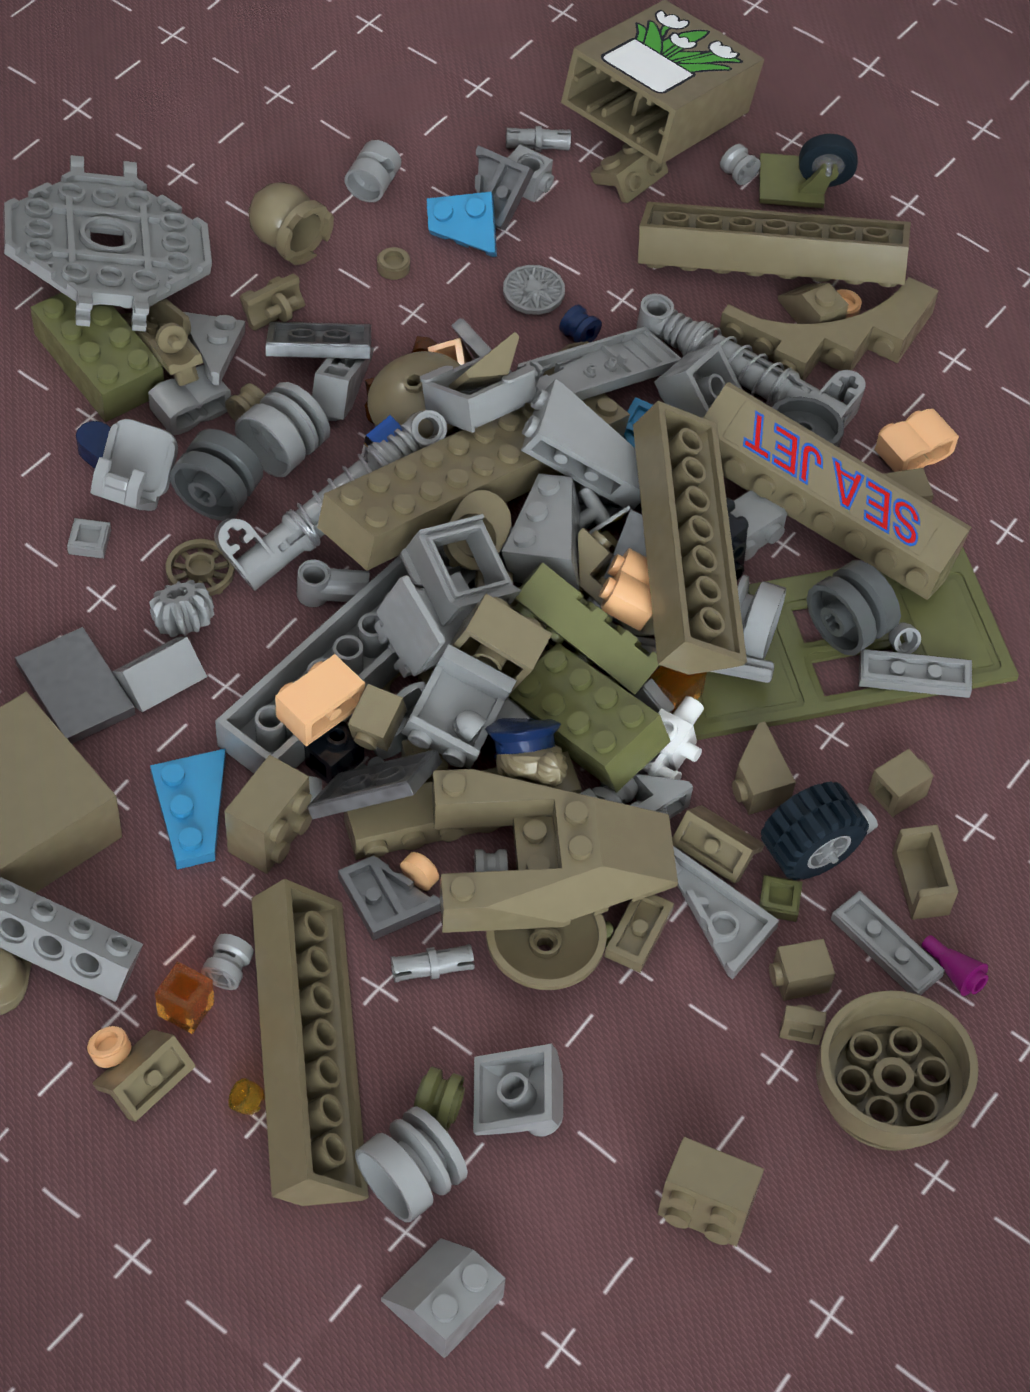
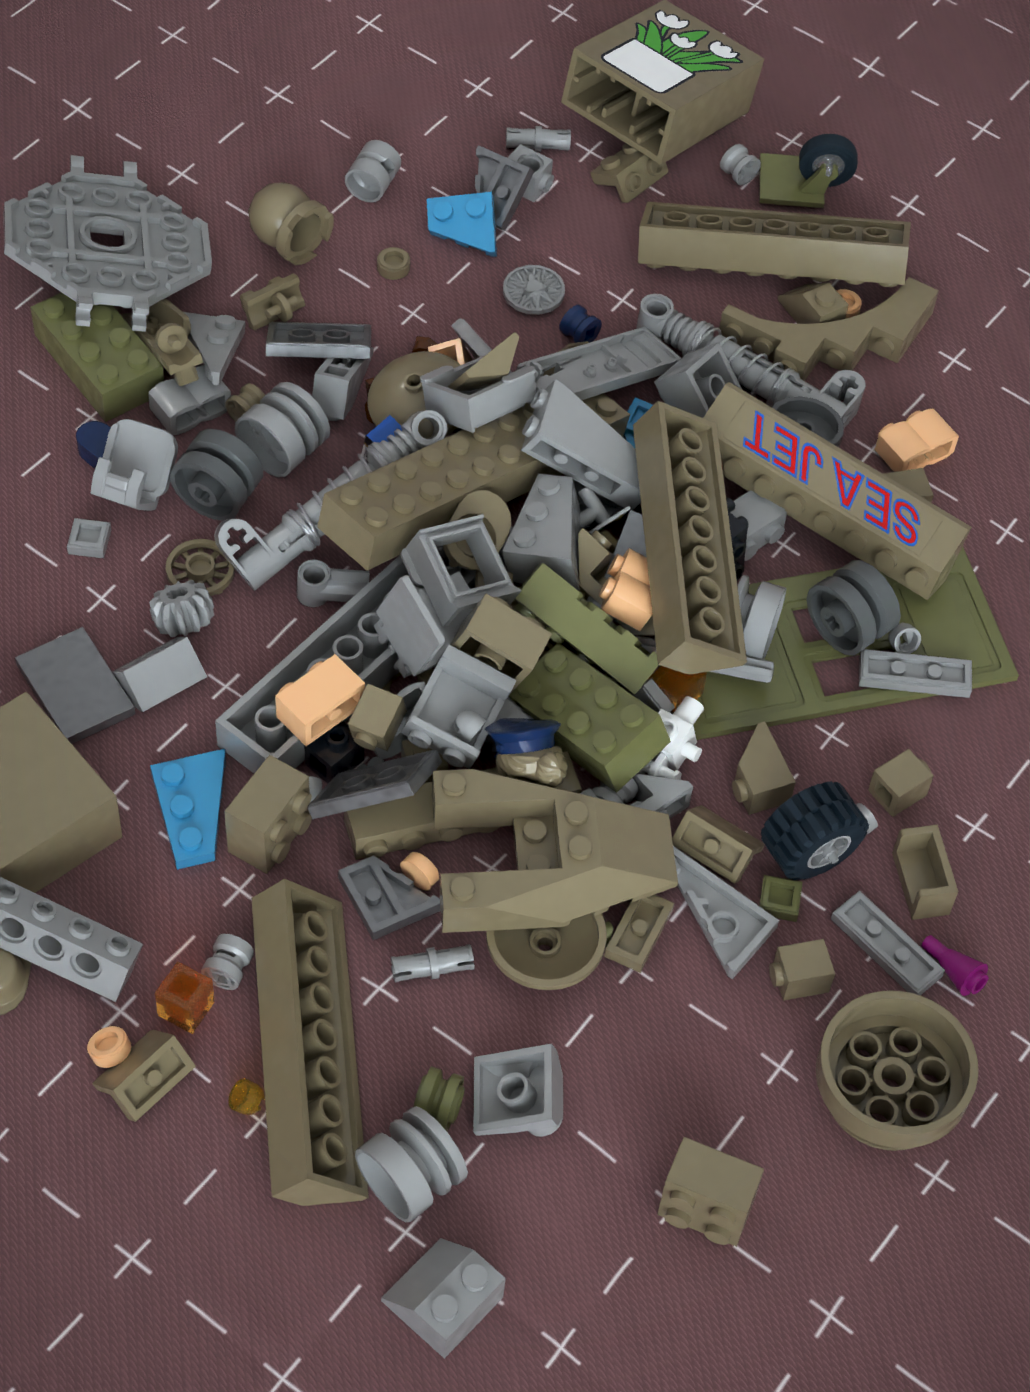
light grey wheel [474,849,508,872] -> none
dark tan plate [779,1005,827,1045] -> none

